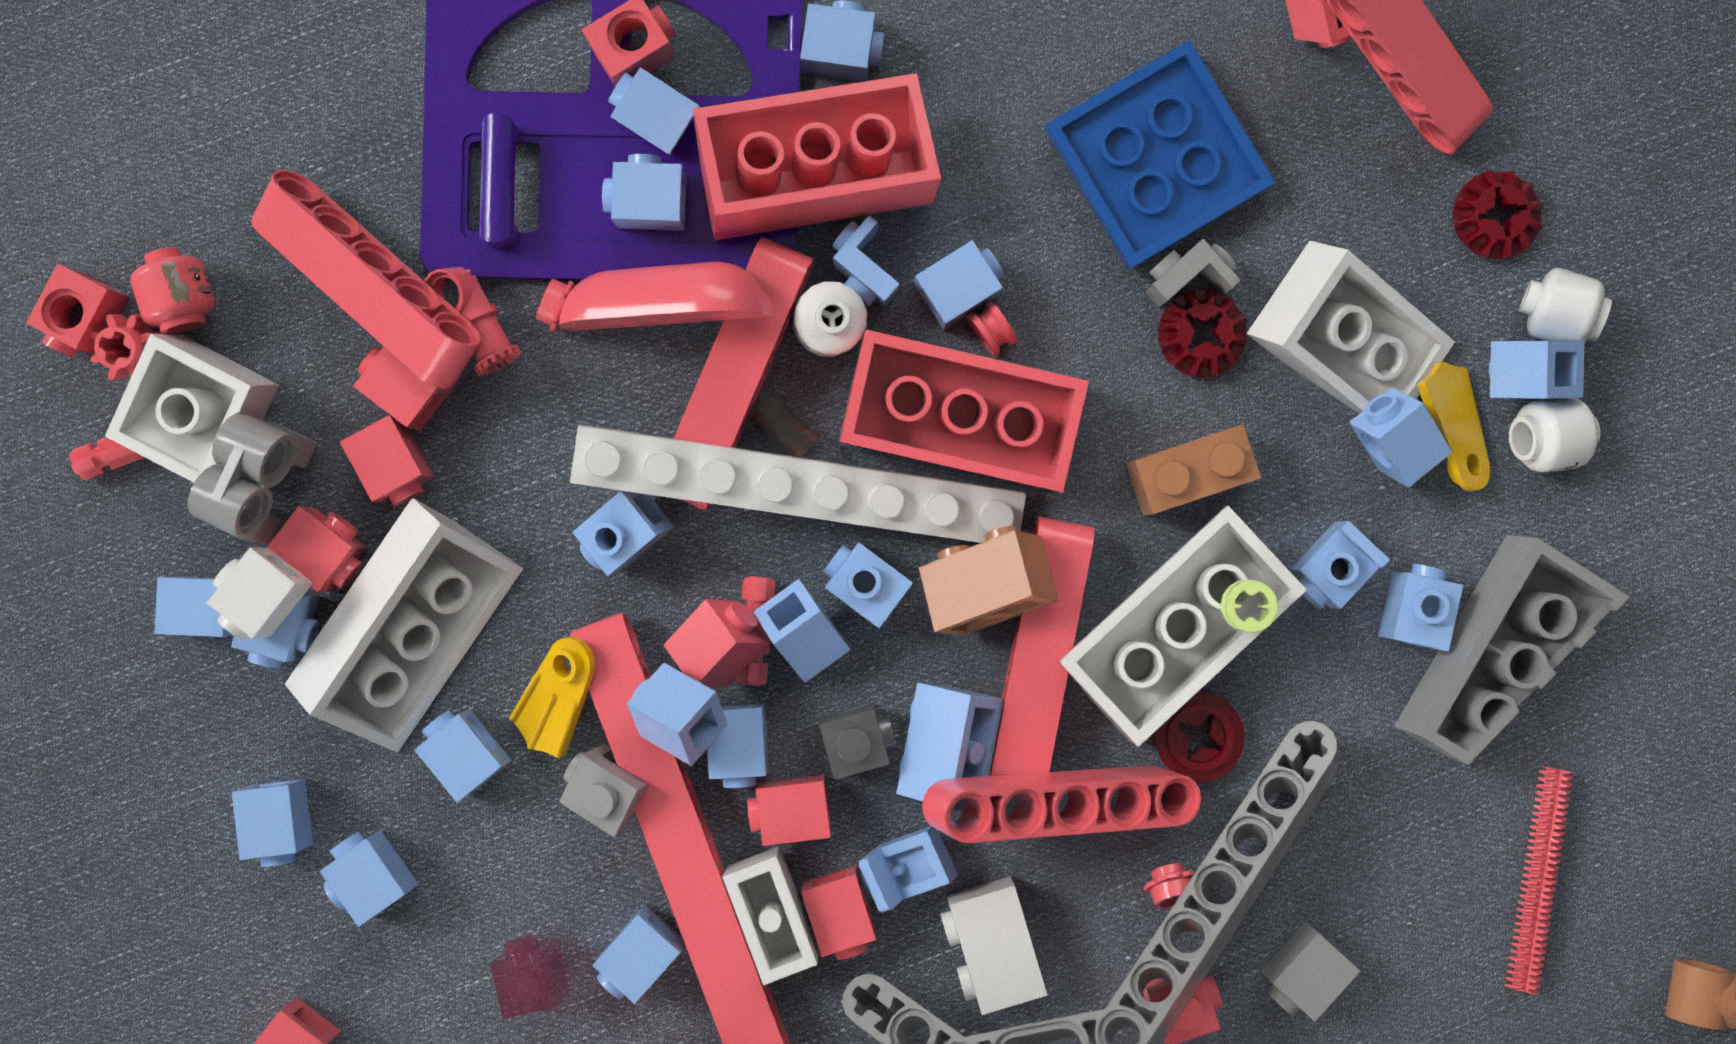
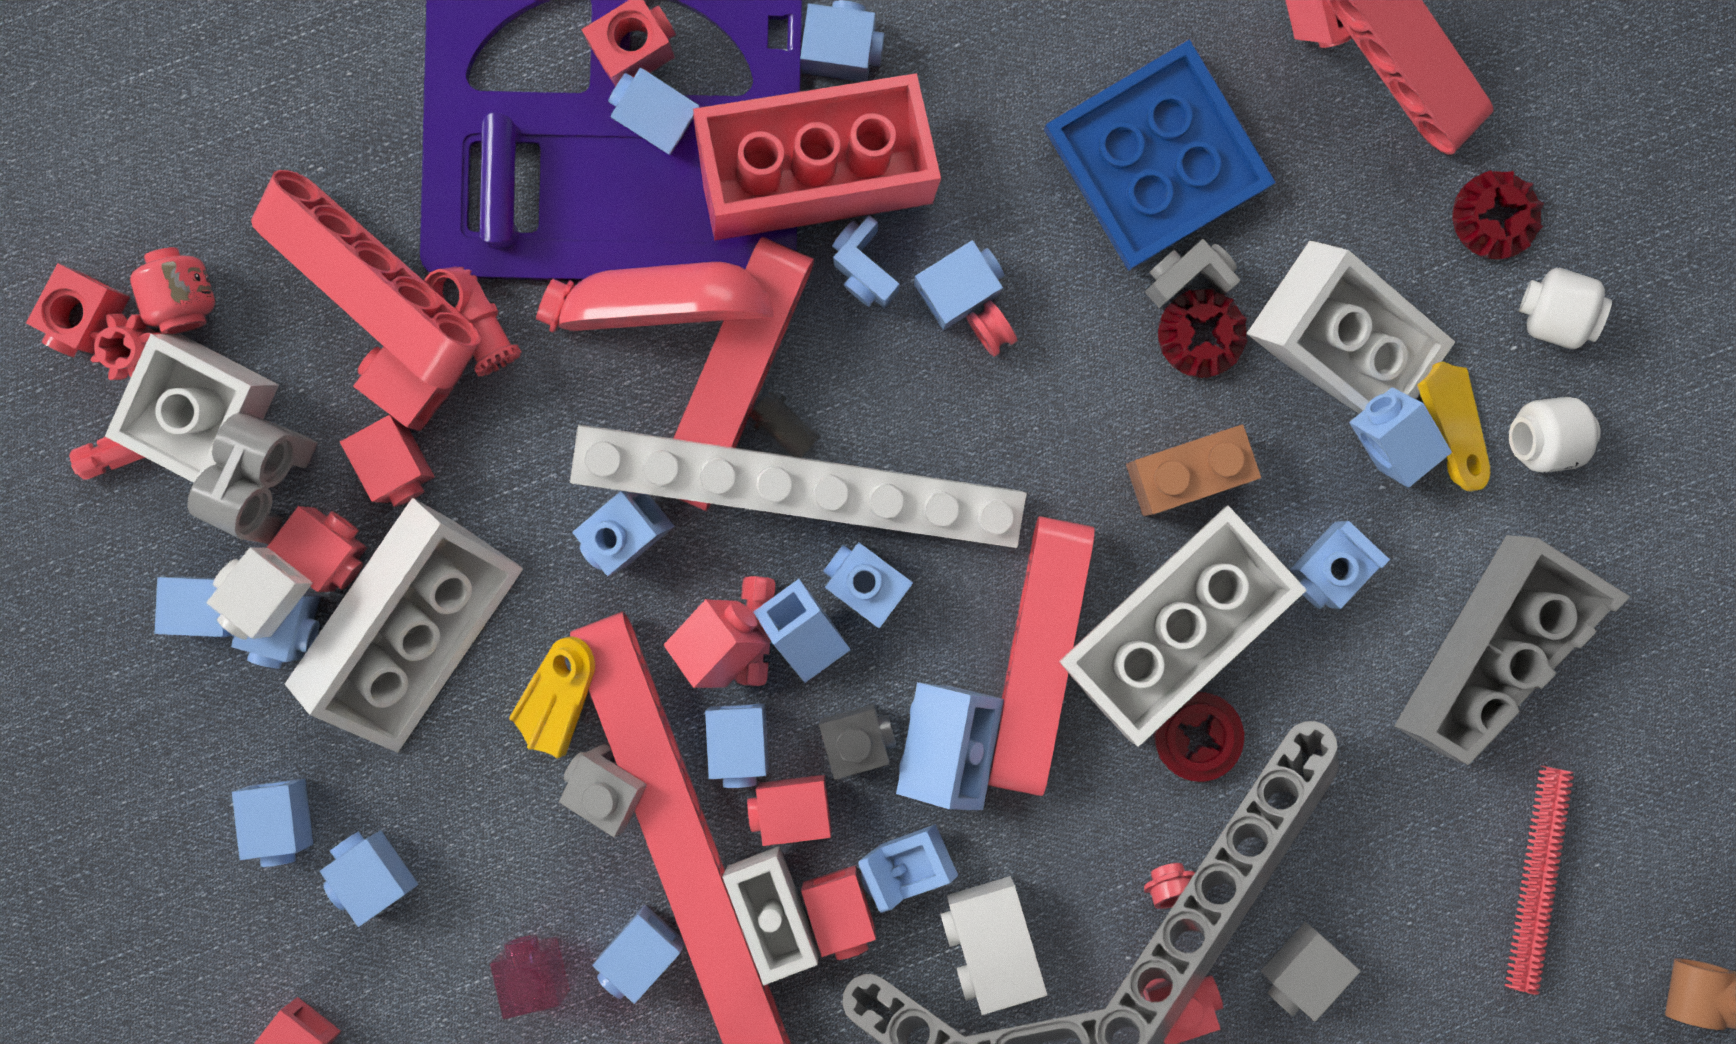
light blue brick [414,710,512,803] -> none
light blue brick [602,154,687,231] -> none
light blue brick [626,663,728,766] -> none
white head [793,281,867,357] -> none
coral brick [839,330,1089,492] -> none
brick [919,526,1059,636] -> none
coral beam [922,765,1201,843] -> none
yellowish green bush [1220,580,1278,633] -> none
light blue brick [1378,564,1463,652] -> none
light blue brick [1489,340,1585,399] -> none

